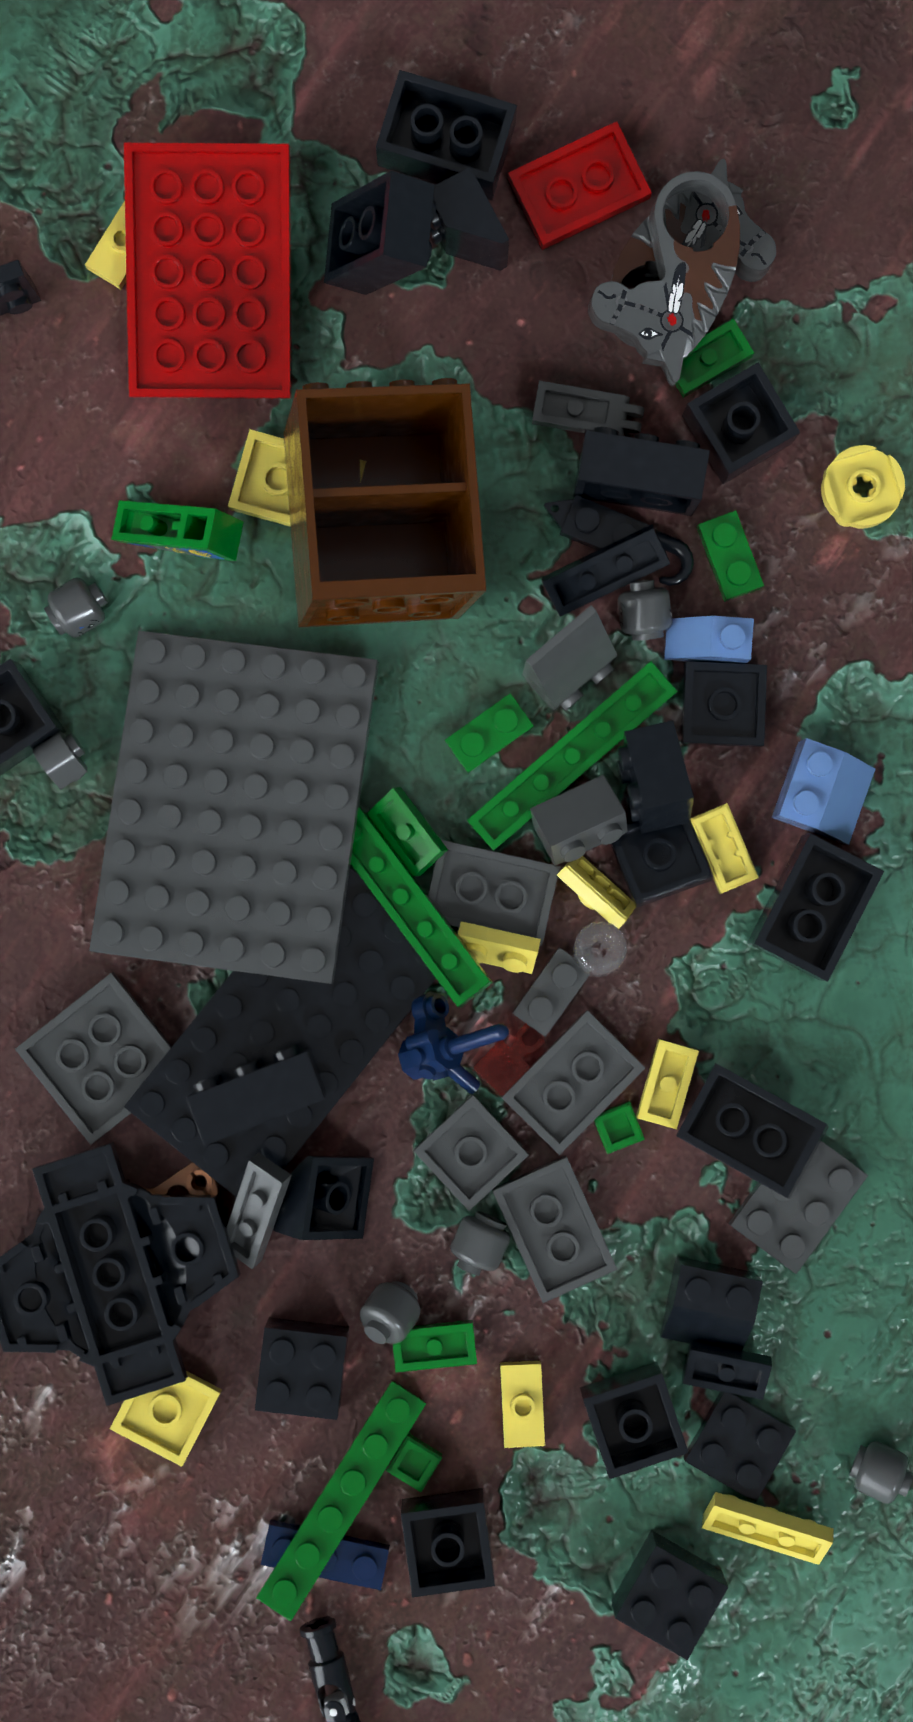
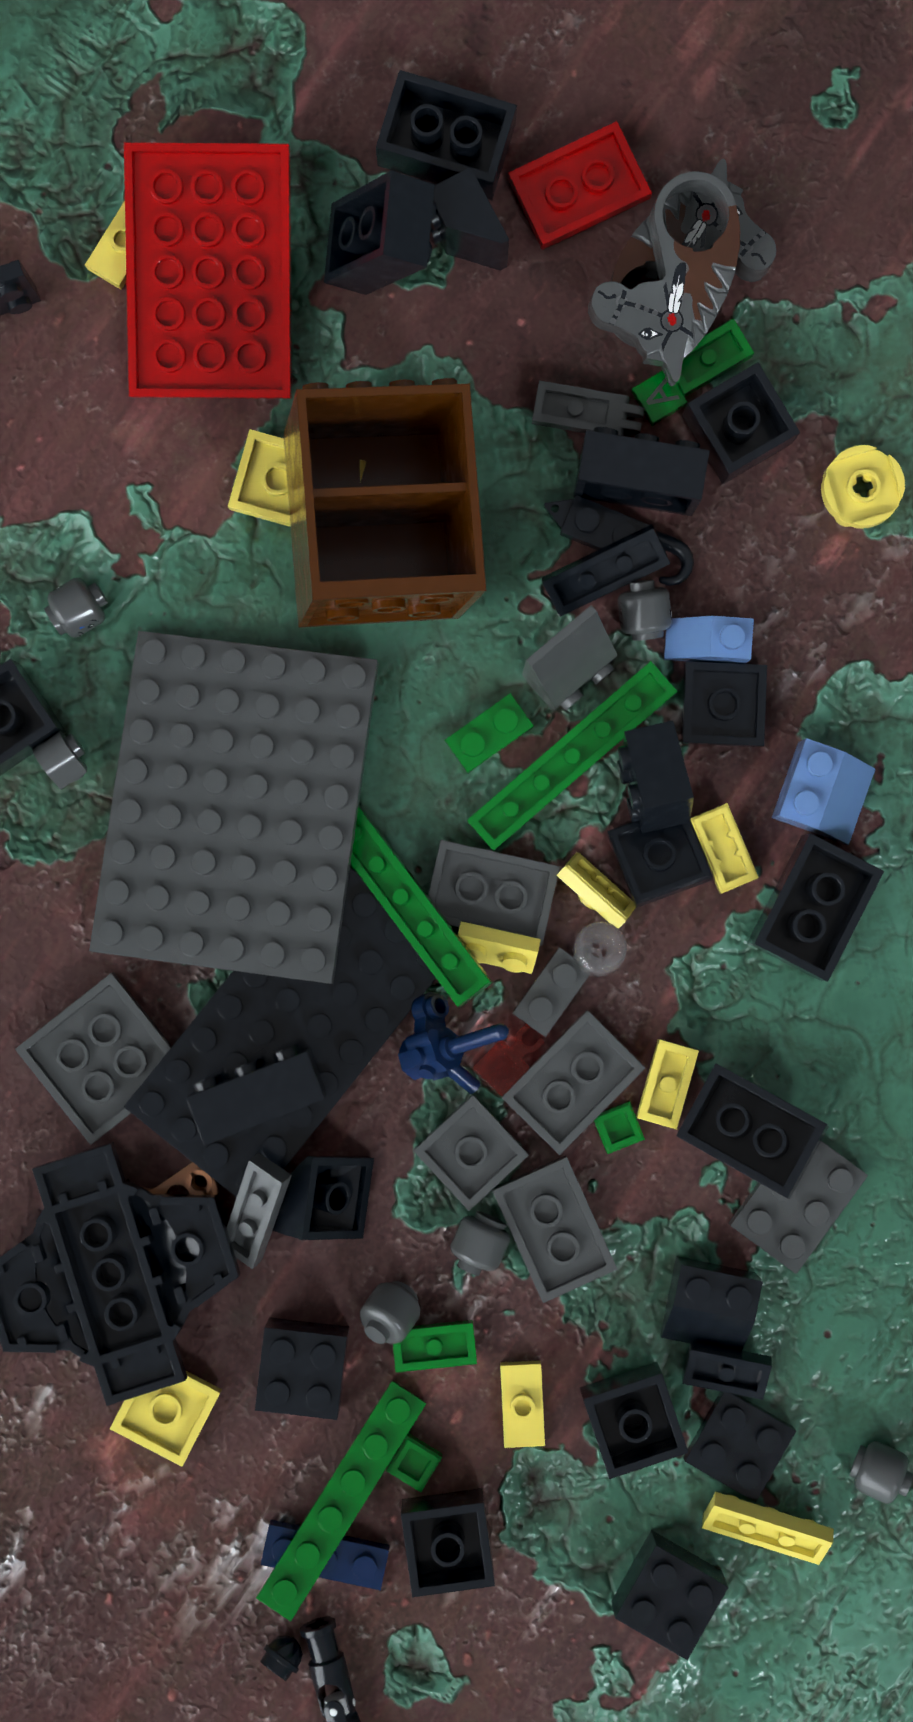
green slope [111,500,244,561] -> none
green plate [366,787,448,877] -> none
dark grey brick [530,775,628,866] -> none
green plate [696,511,764,602] -> none
none -> black plate [260,1636,303,1681]
none -> green tile [631,370,688,426]

